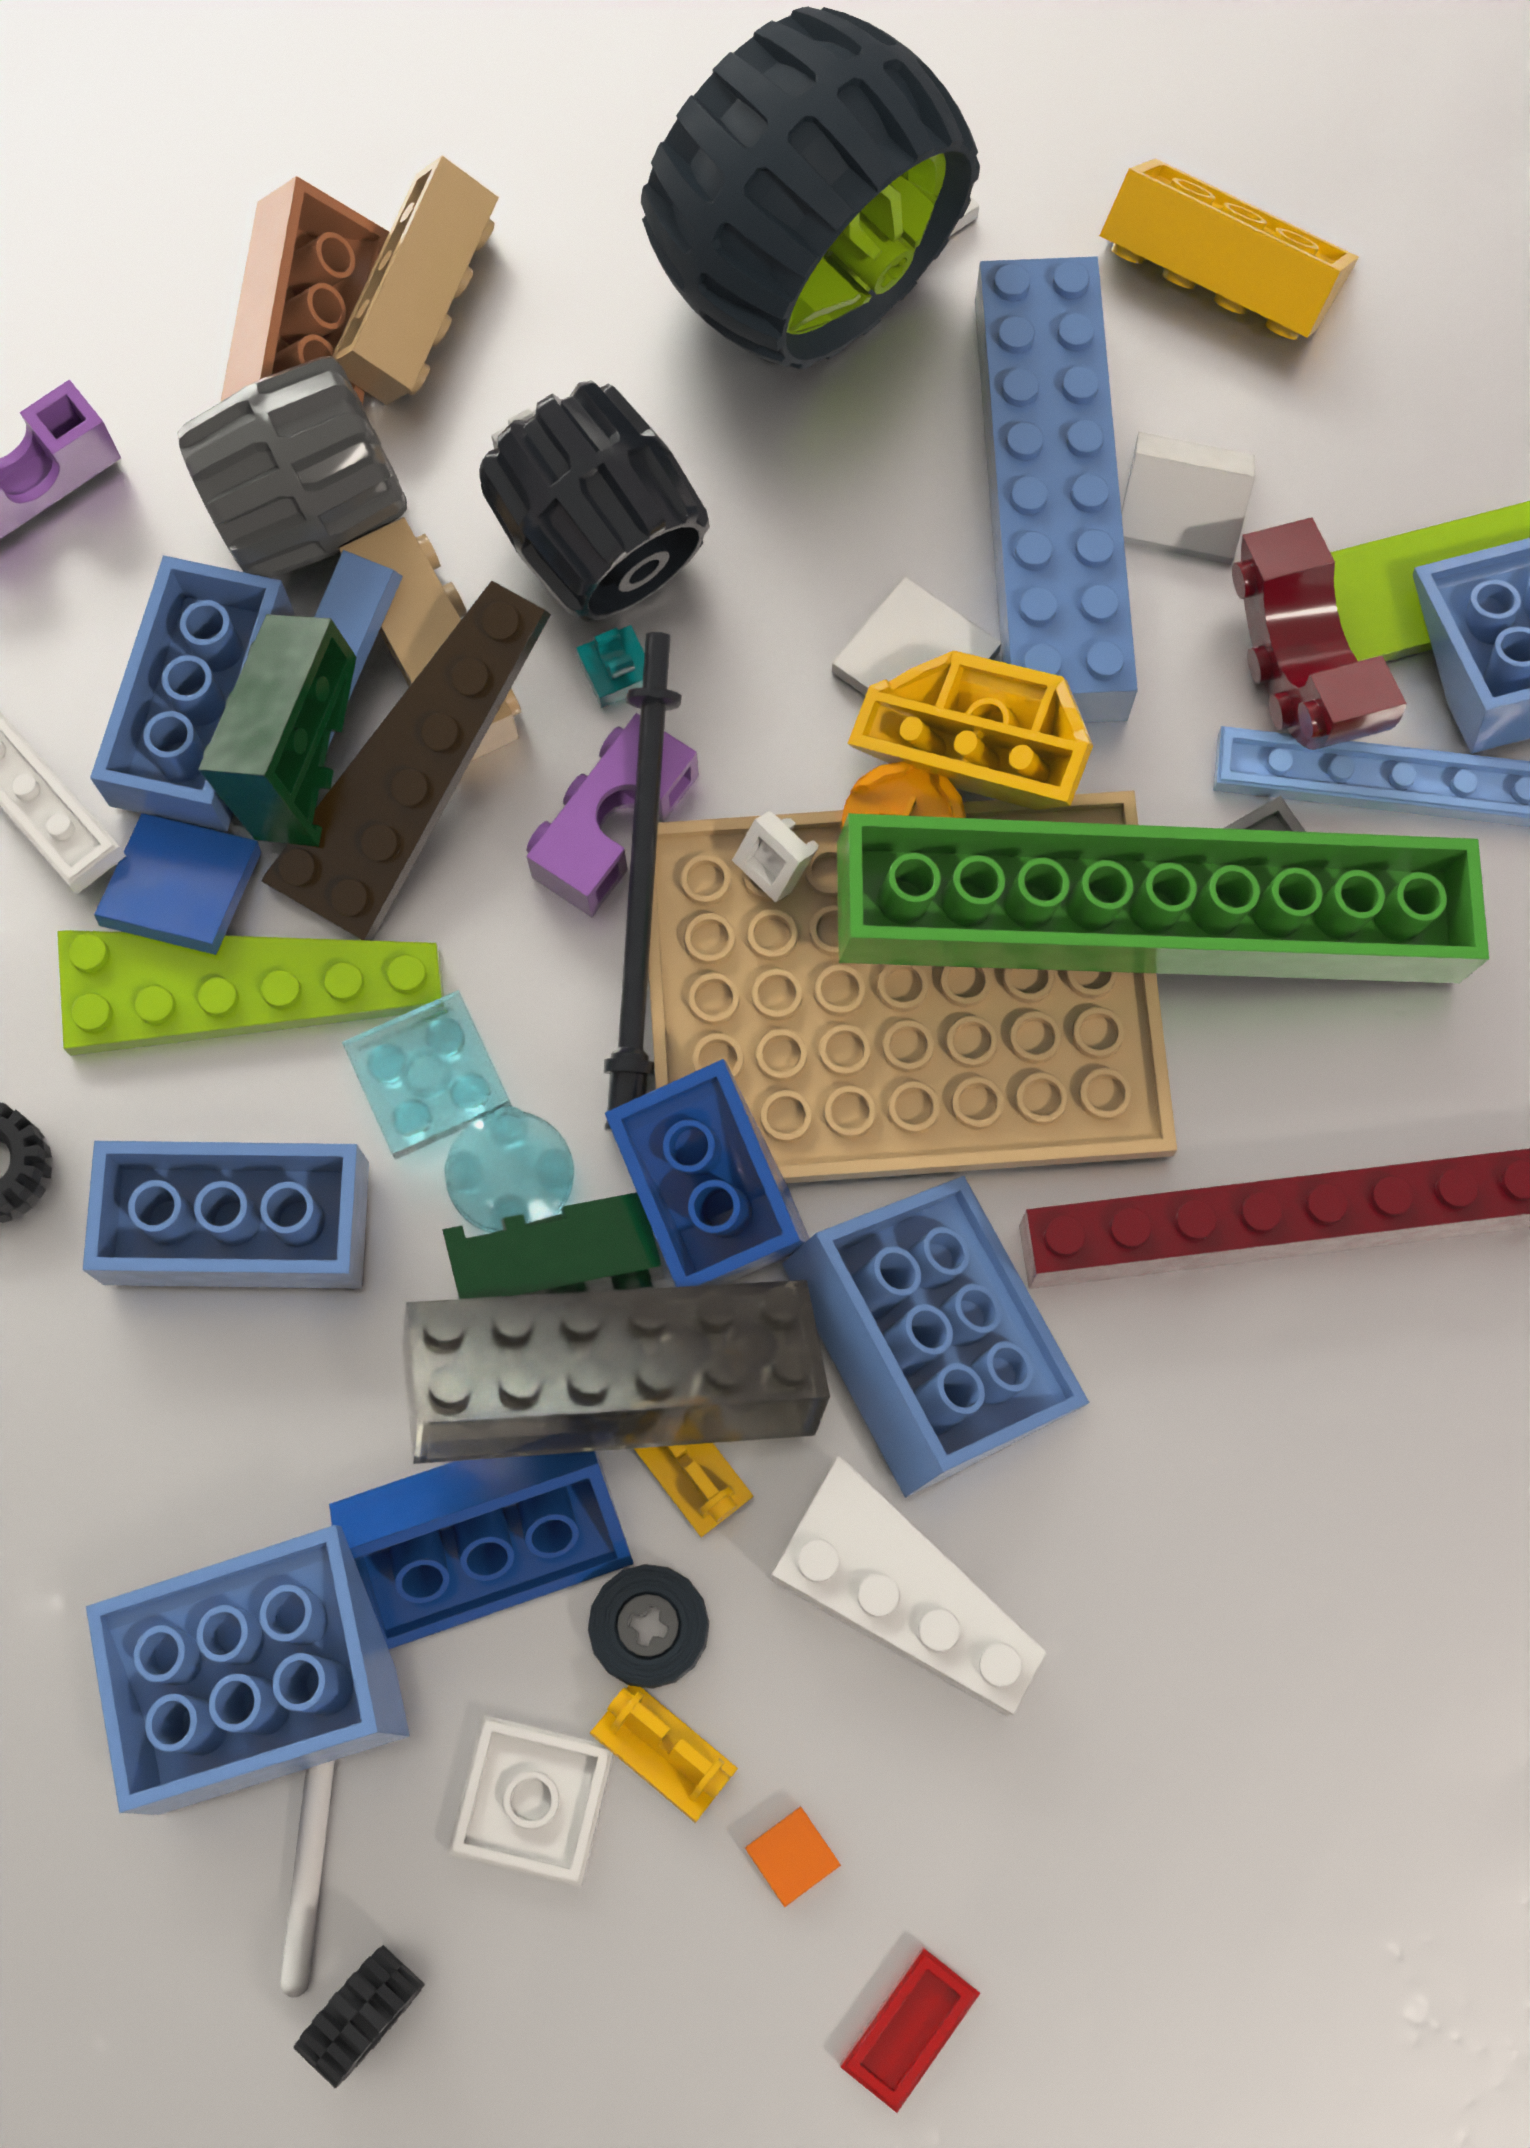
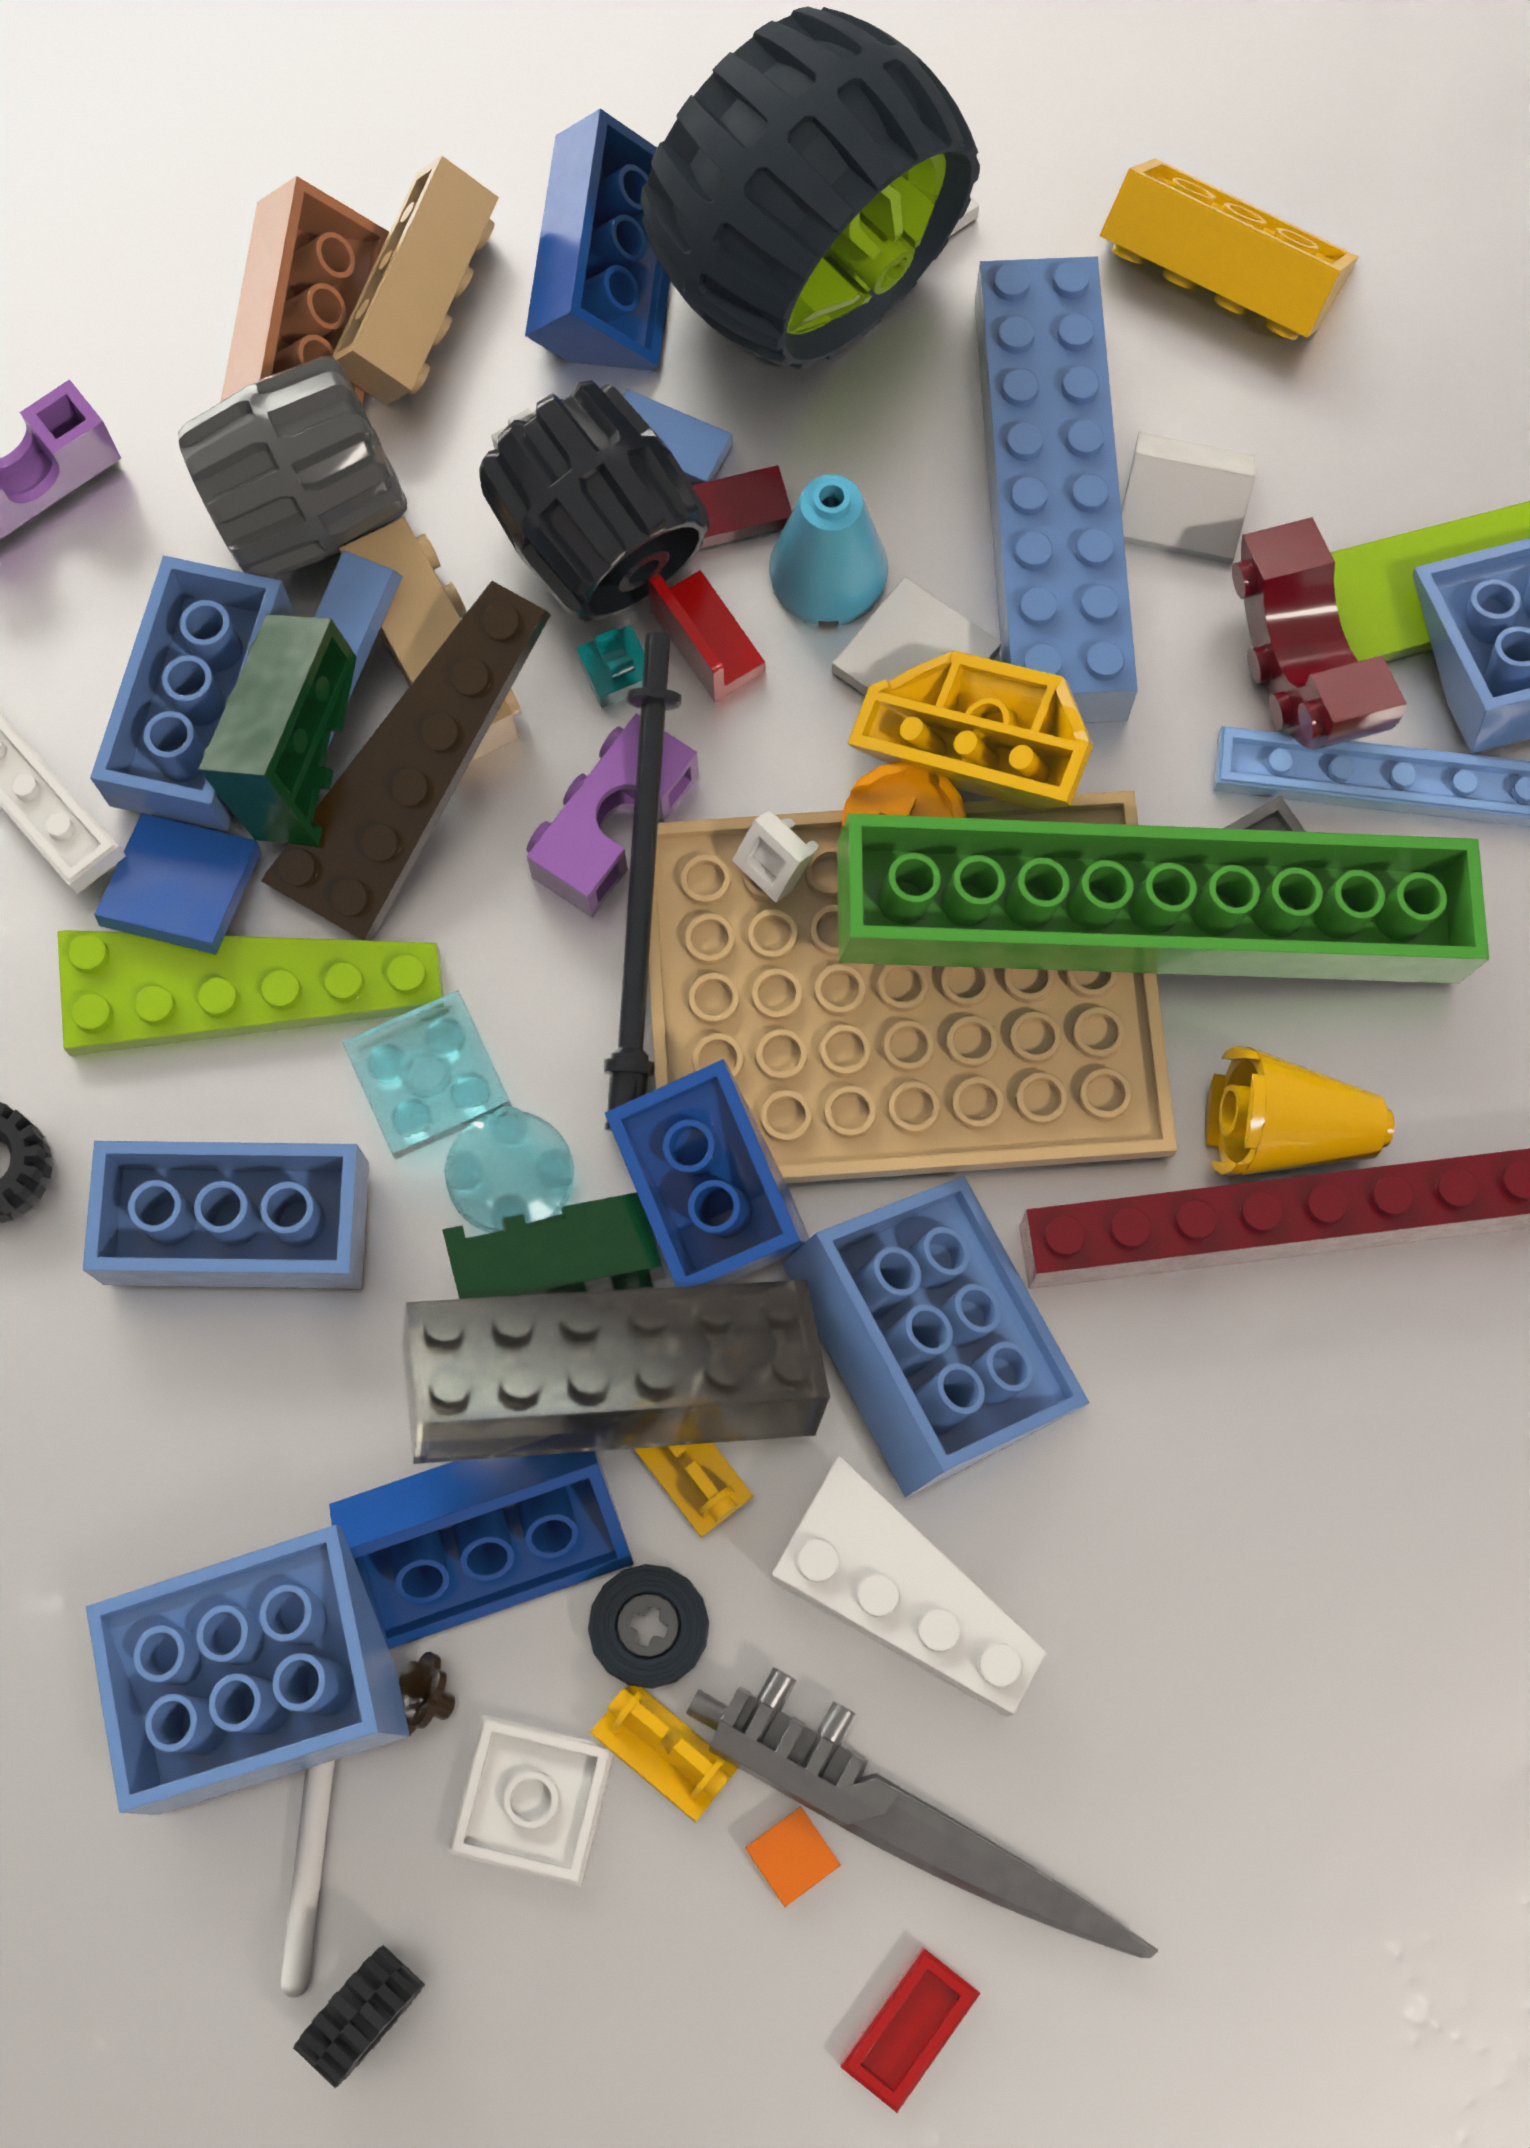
none -> dark brown plant [399,1652,455,1738]
none -> blue slope [525,108,670,370]
none -> medium blue tile [623,389,733,485]
none -> red panel [648,570,766,702]
none -> flat silver piece [686,1667,1158,1958]
none -> dark red tile [692,465,792,549]
none -> medium azure cone [769,474,888,625]
none -> yellow cone [1205,1046,1395,1176]

